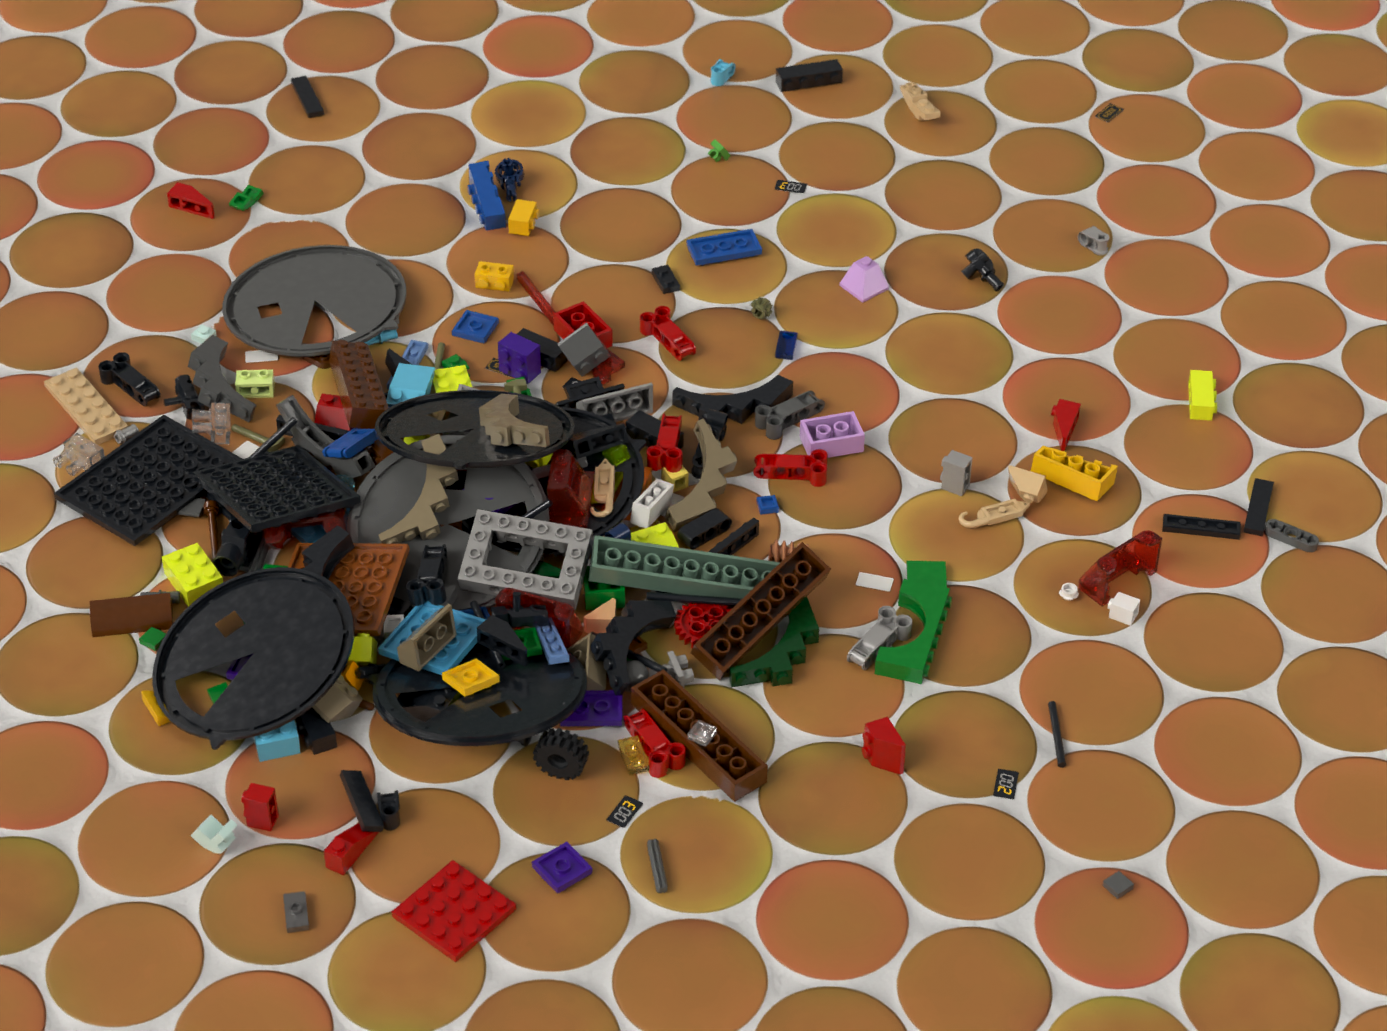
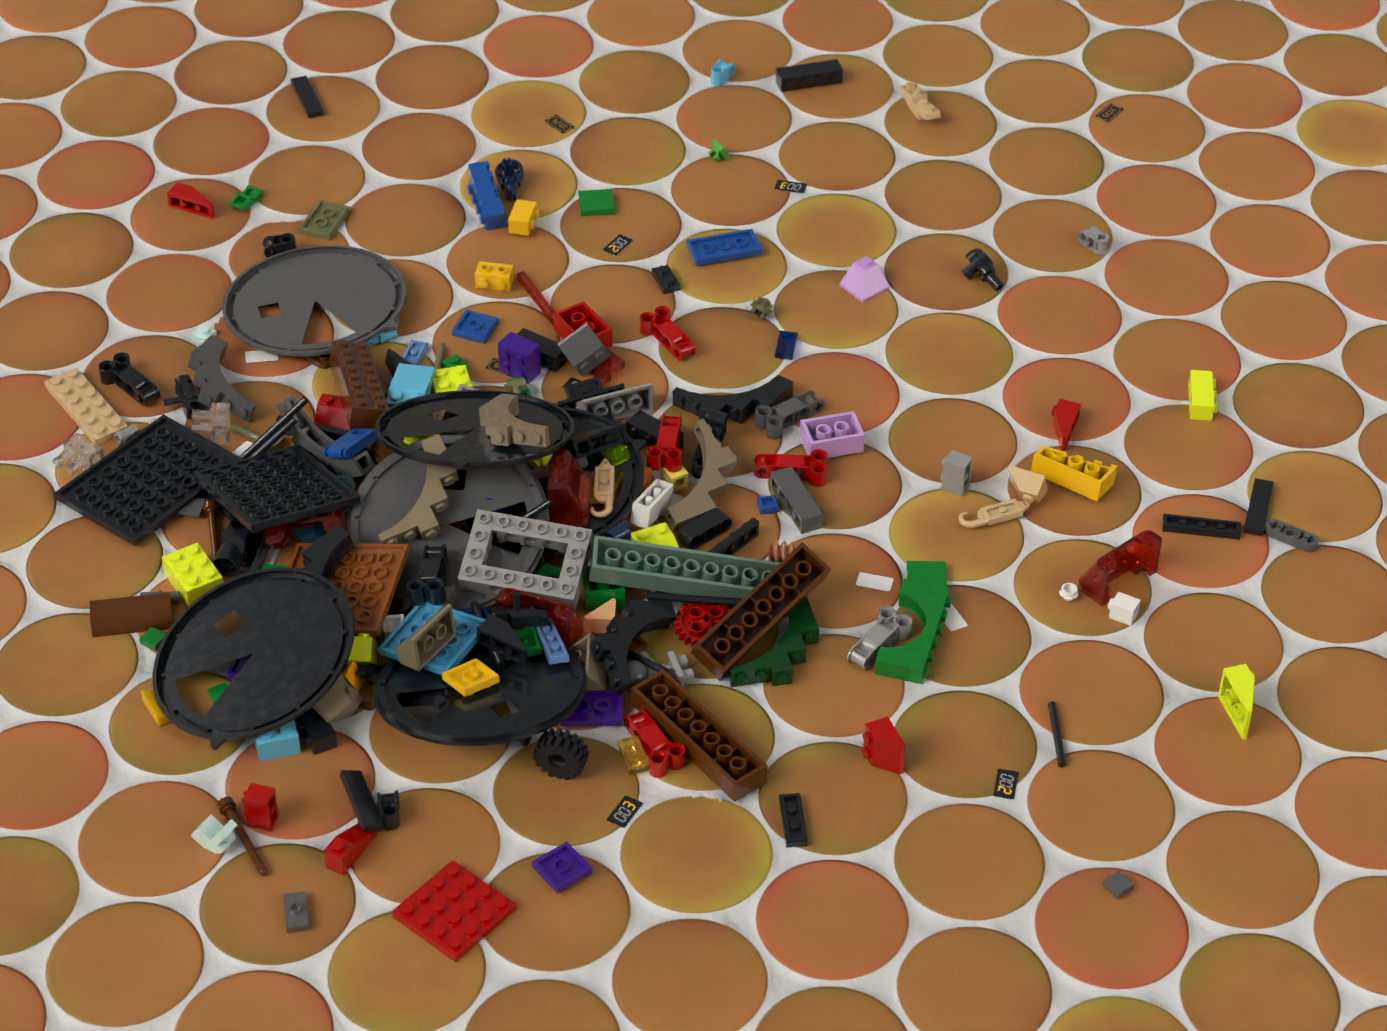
yellowish green brick [235,369,275,398] -> none
dark grey axle [647,839,668,893] -> none
clear plate [688,720,717,747] -> none
none -> reddish brown piece [217,797,268,876]
none -> black piece [239,397,308,459]
none -> black piece [263,233,297,258]
none -> olive tile [298,200,351,241]
none -> sticker [544,115,575,134]
none -> green tile [578,189,615,216]
none -> black sticker [603,234,633,256]
none -> dark grey brick [770,467,824,534]
none -> black tile [779,793,808,848]
none -> white sticker [944,604,968,631]
none -> neon yellow slope [1218,664,1255,740]

